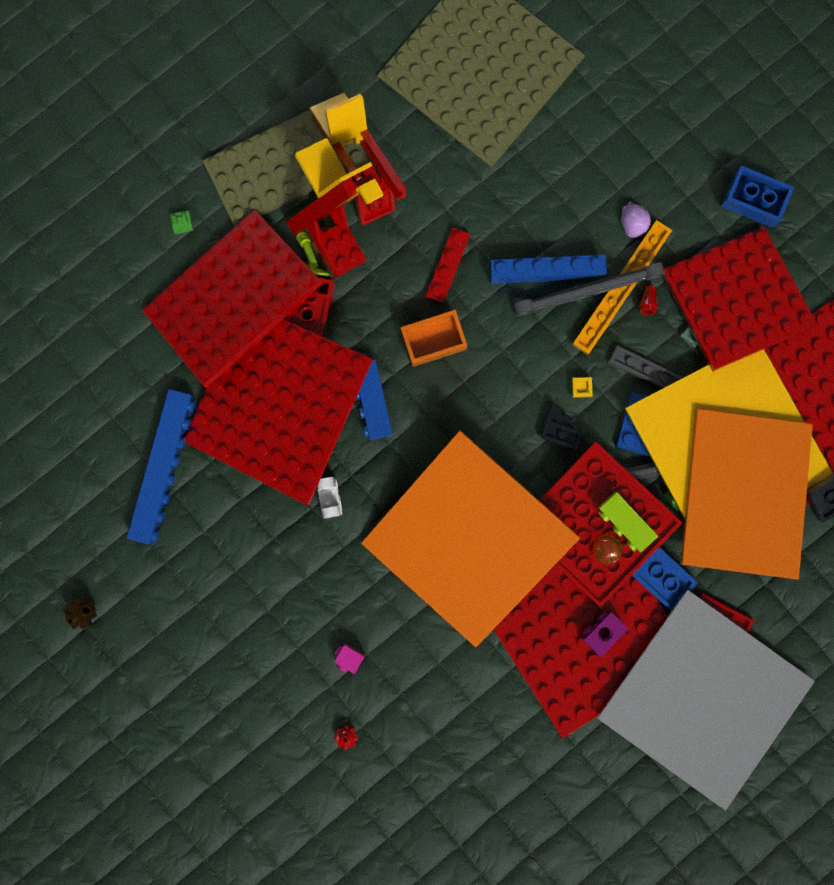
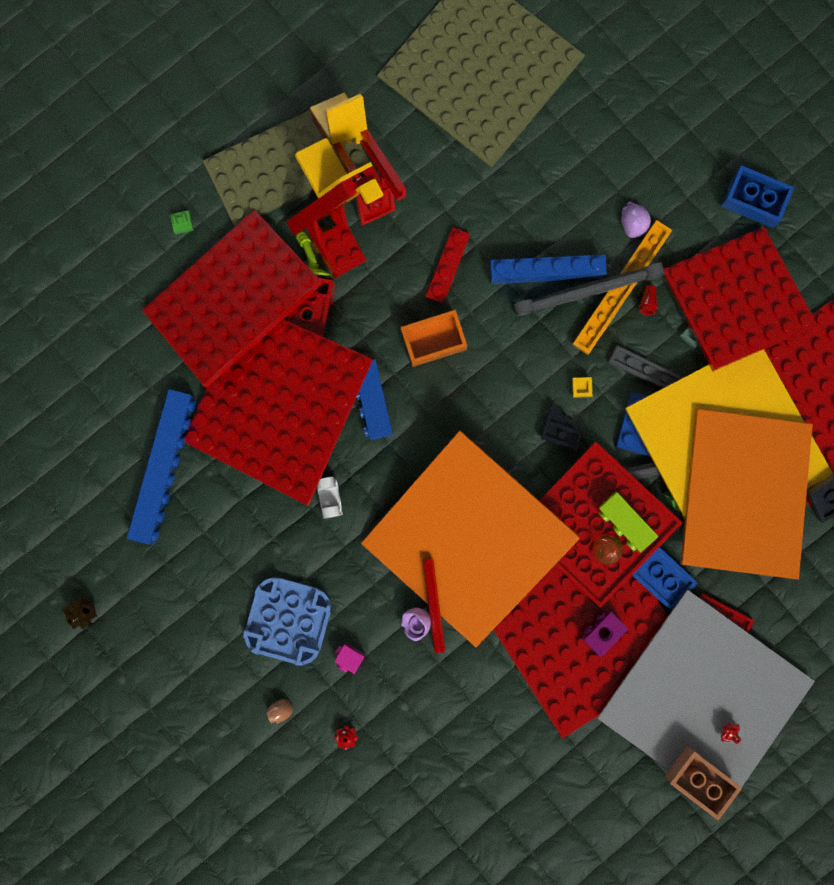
none -> medium blue tile [243,578,332,666]
none -> nougat piece [266,699,293,724]
none -> lavender hair [401,608,431,641]
none -> red axle [423,558,445,653]
none -> nougat brick [664,745,742,821]
none -> red plant [720,723,741,744]

